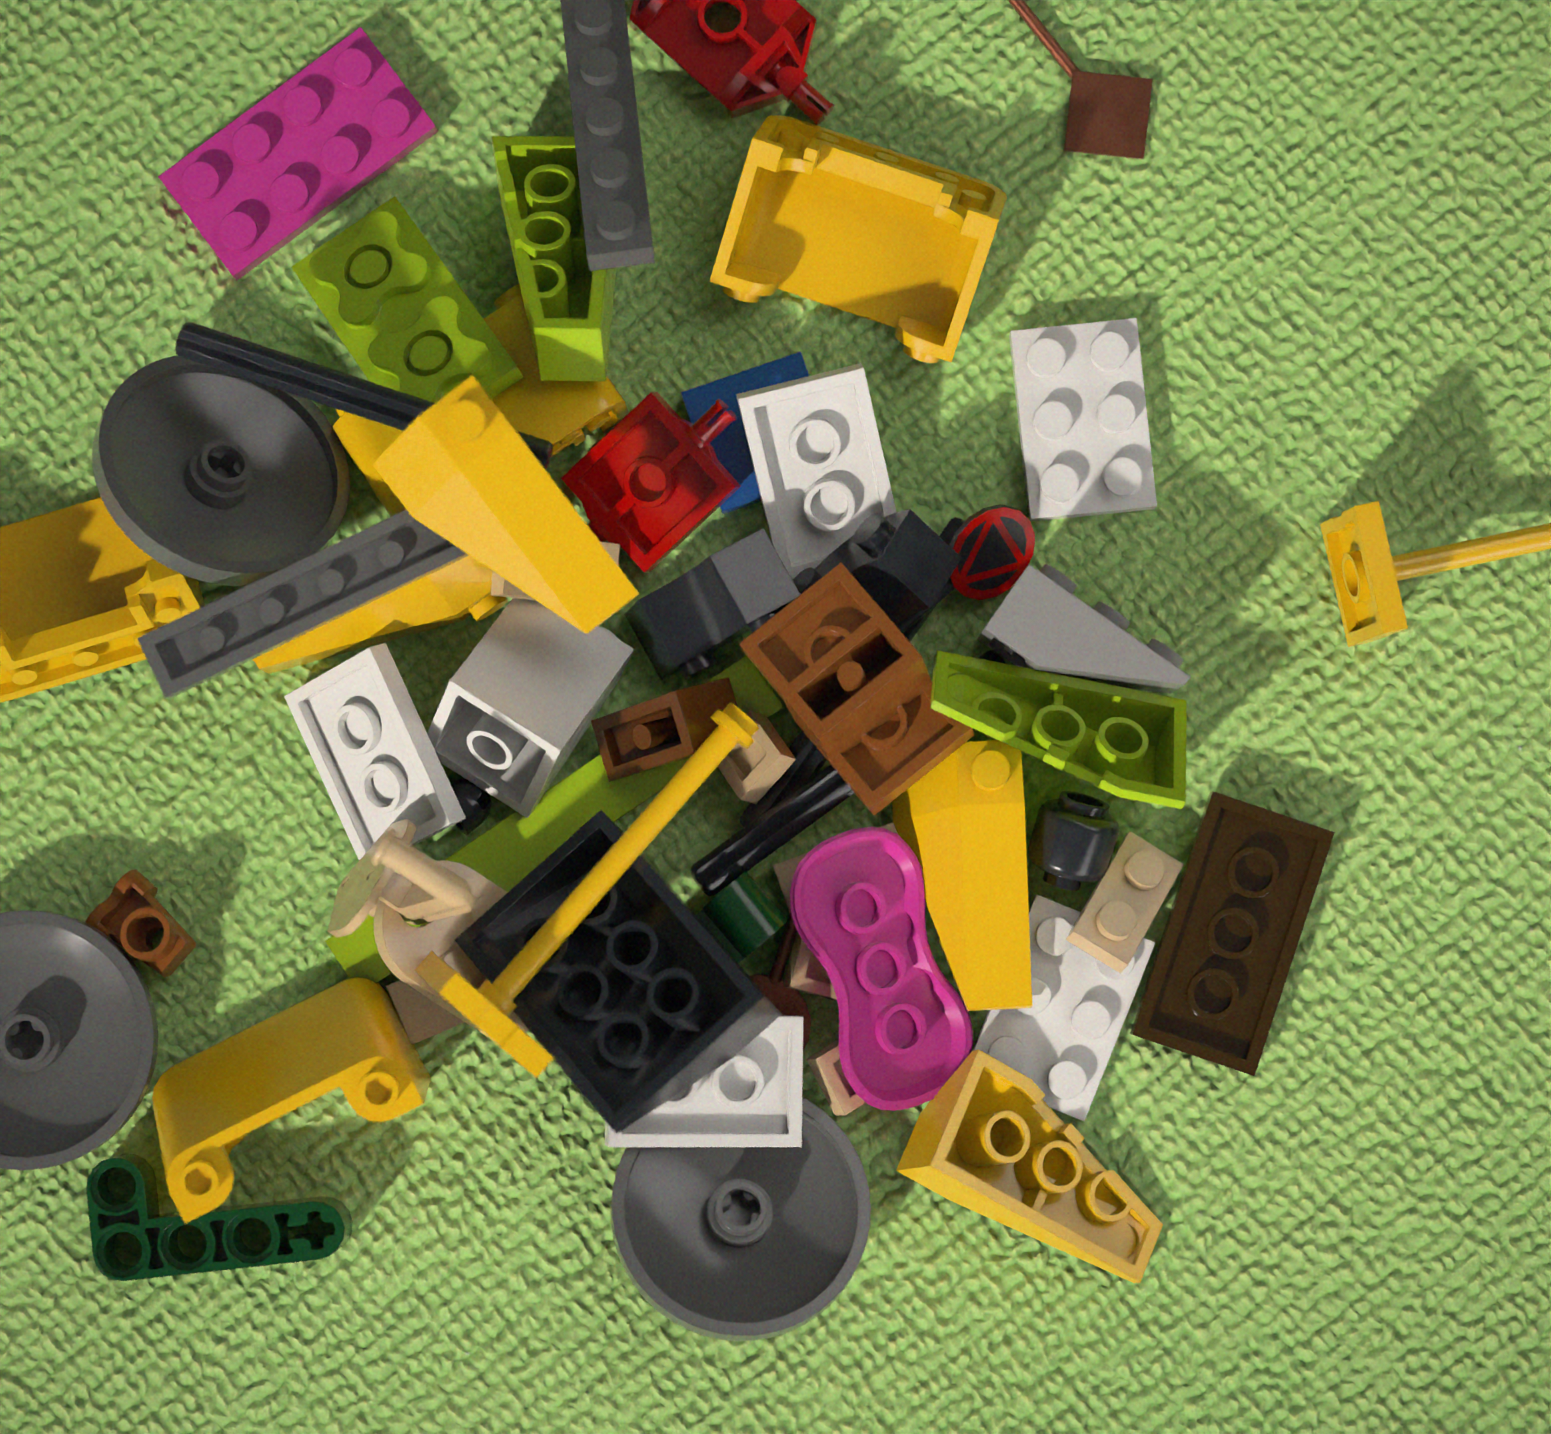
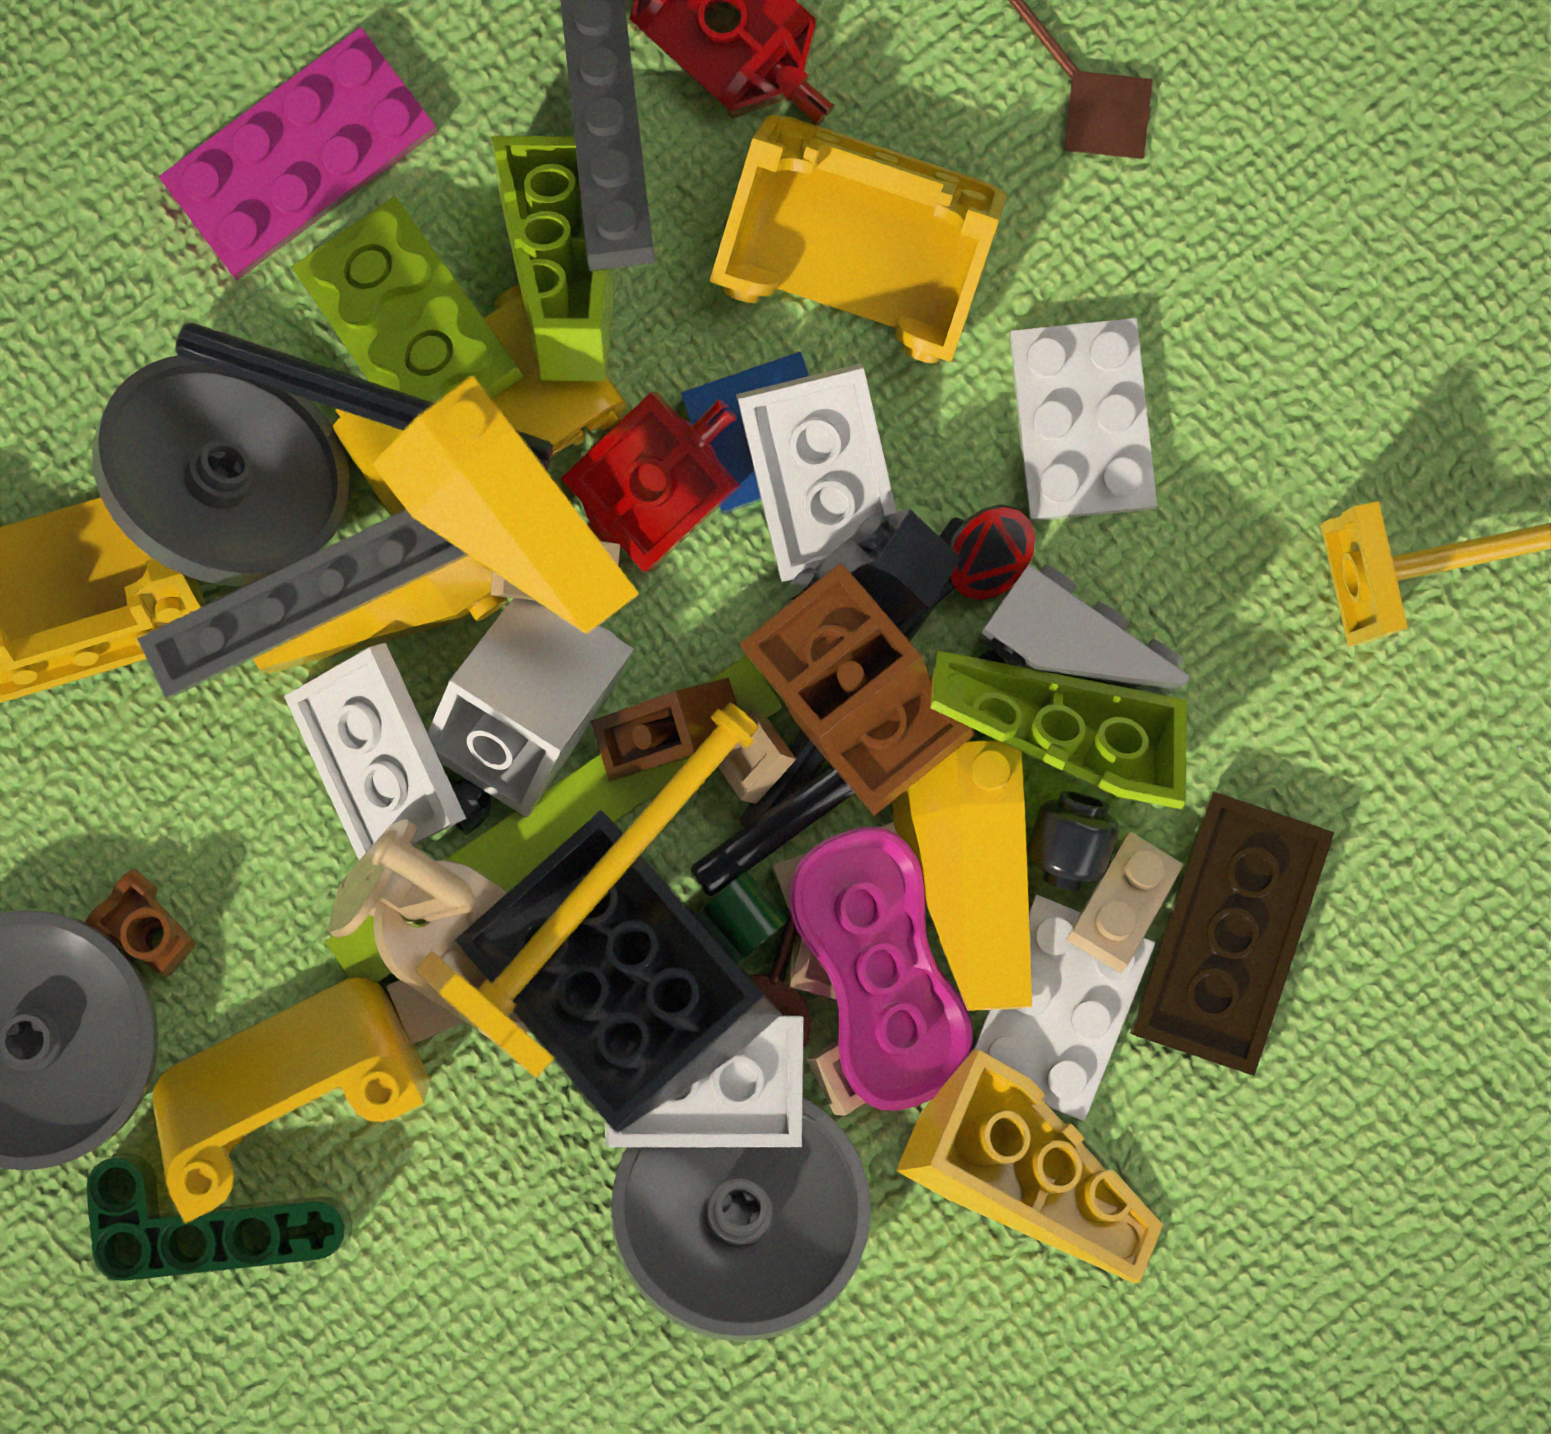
black brick [624,528,800,680] -> none

